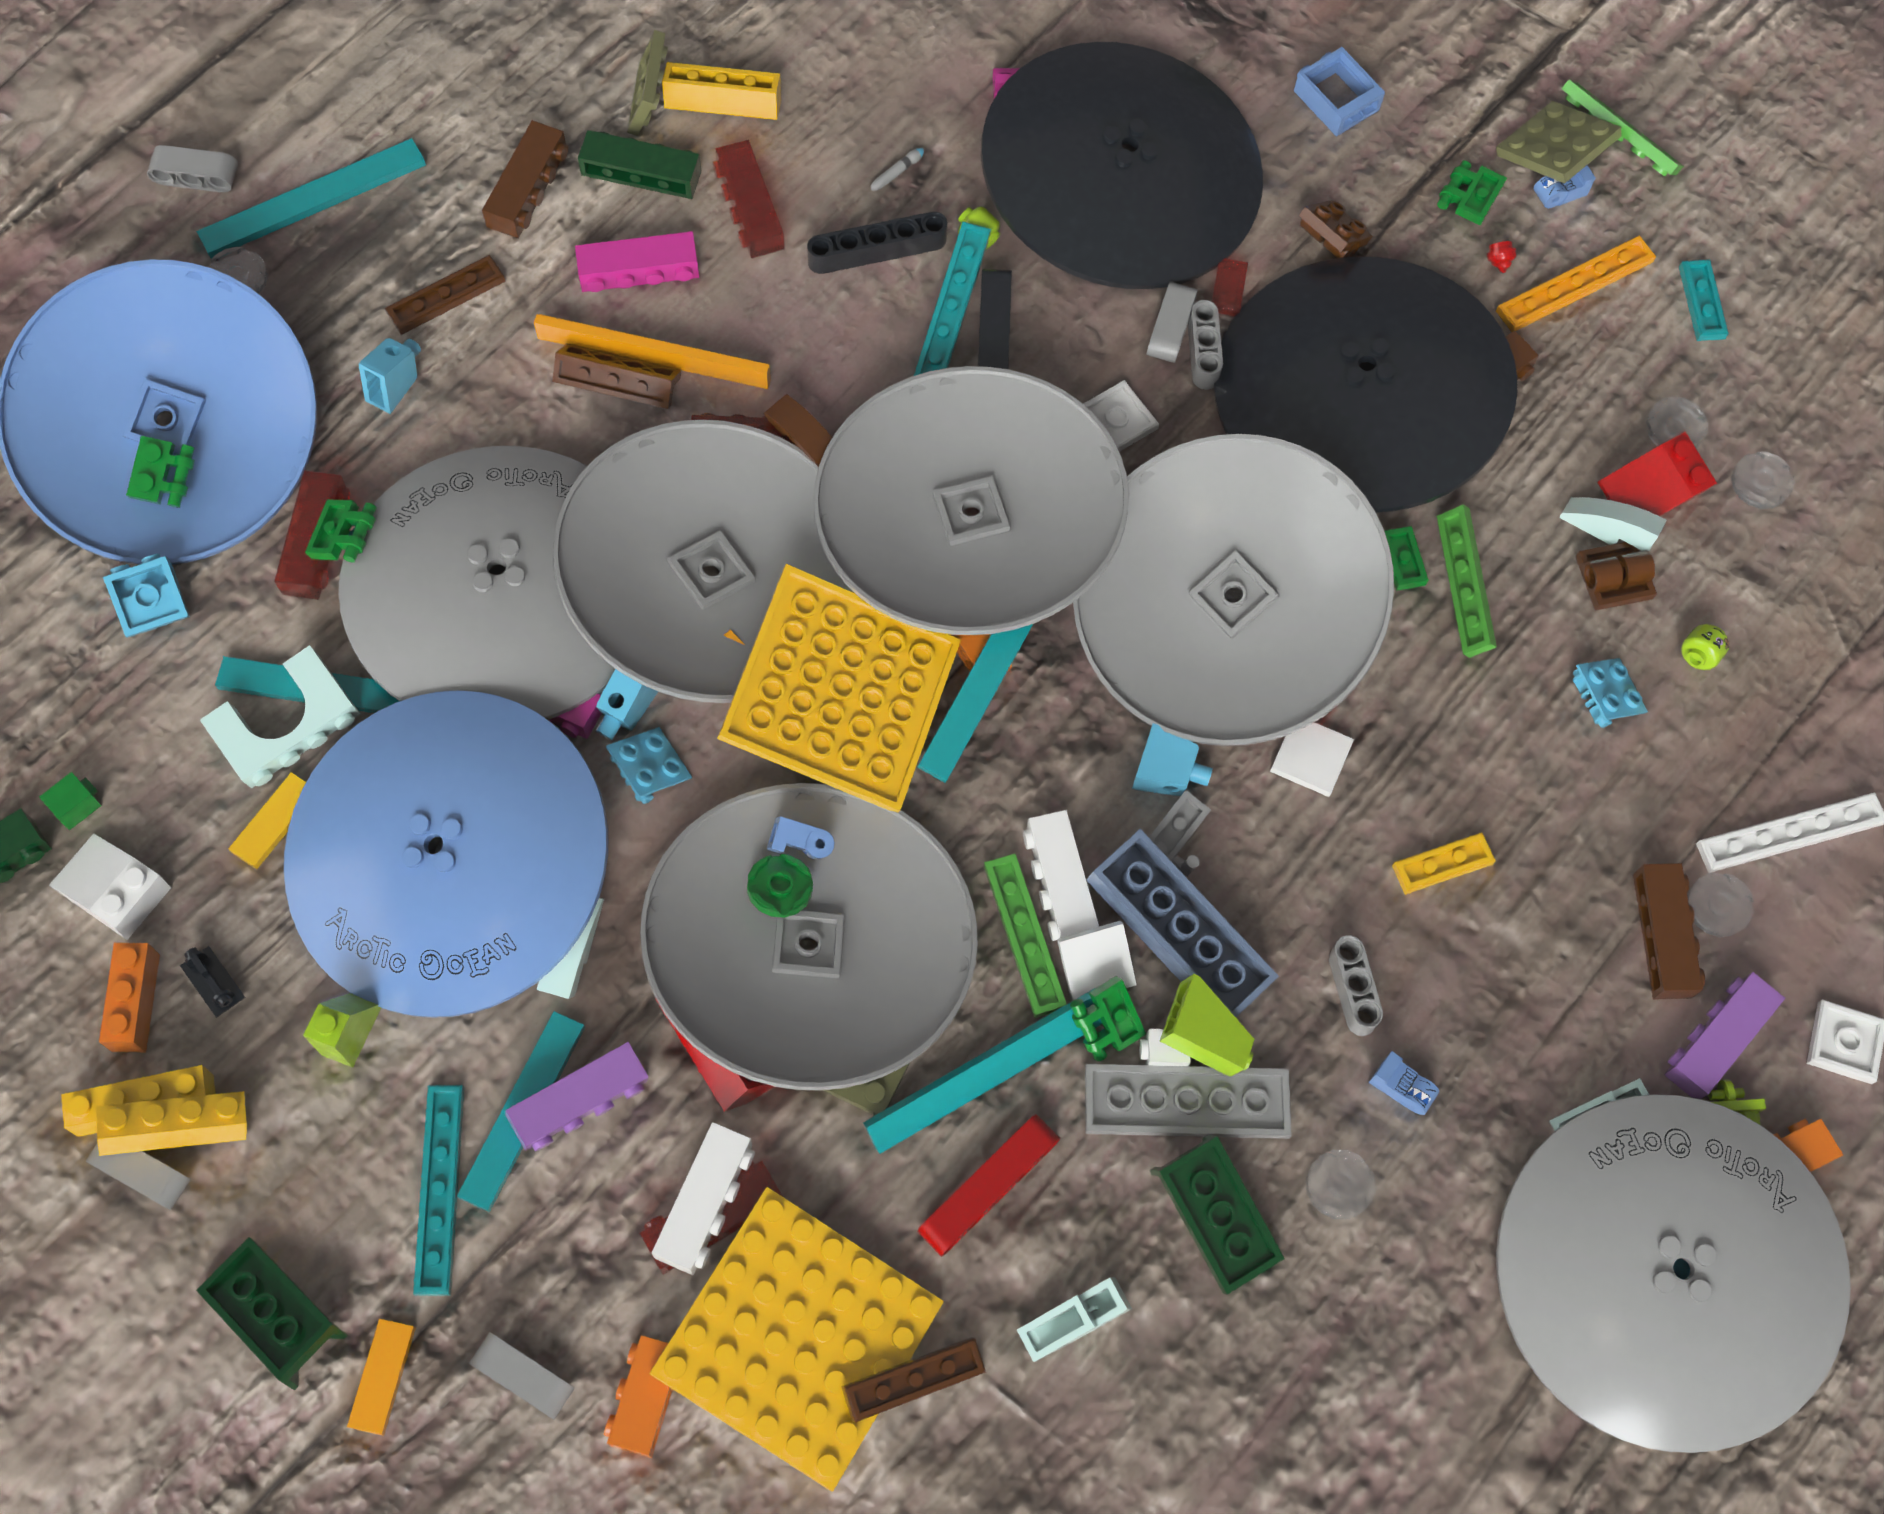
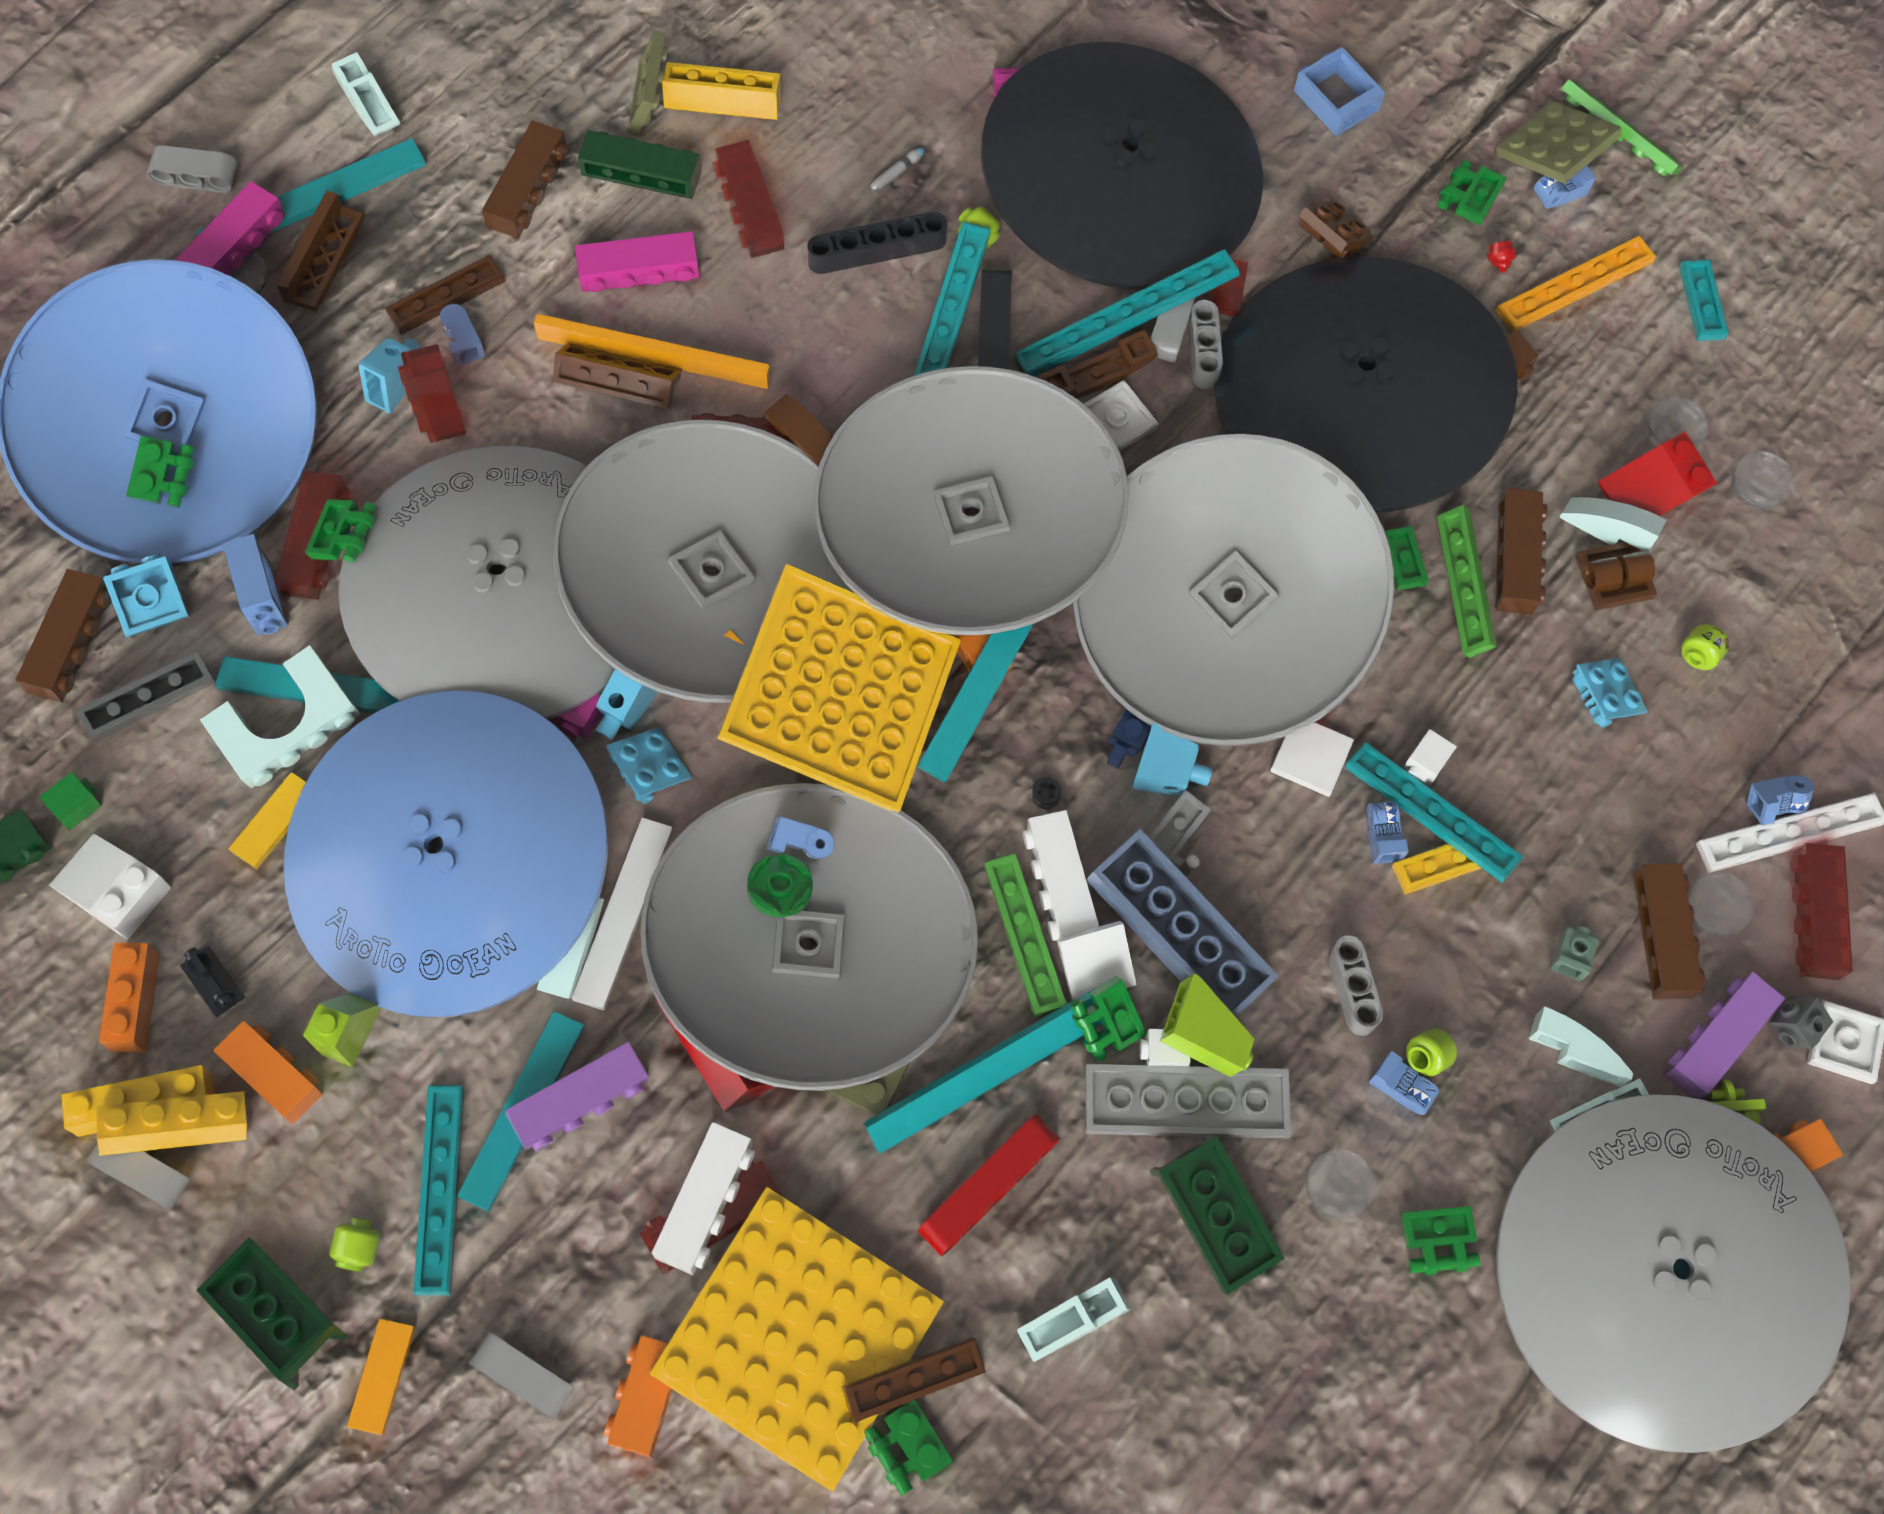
none -> reddish brown brick [15,569,112,703]
none -> dark grey brick [75,651,216,742]
none -> dark pink brick [175,181,285,275]
none -> orange brick [213,1020,323,1125]
none -> medium blue window [222,534,288,635]
none -> reddish brown fence [276,190,365,312]
none -> lime head [329,1217,381,1272]
none -> light aqua slope [331,52,400,137]
none -> clear red brick [398,344,466,443]
none -> medium blue leg [440,304,485,367]
none -> white tile [572,818,673,1011]
none -> green plate [864,1400,953,1497]
none -> teal tile [1014,249,1240,377]
none -> black bush [1032,777,1061,809]
none -> reddish brown slope [1036,330,1158,398]
none -> dark blue hinge [1107,709,1152,769]
none -> teal tile [1345,742,1524,883]
none -> medium blue leg [1367,801,1409,864]
none -> green plate [1400,1206,1480,1276]
none -> white brick [1403,729,1457,787]
none -> lime head [1406,1028,1457,1077]
none -> reddish brown brick [1495,488,1547,615]
none -> light aqua slope [1529,1007,1633,1087]
none -> sand green brick [1549,926,1599,982]
none -> medium blue leg [1746,775,1814,825]
none -> dark grey brick [1770,995,1833,1049]
none -> clear red brick [1790,843,1853,980]

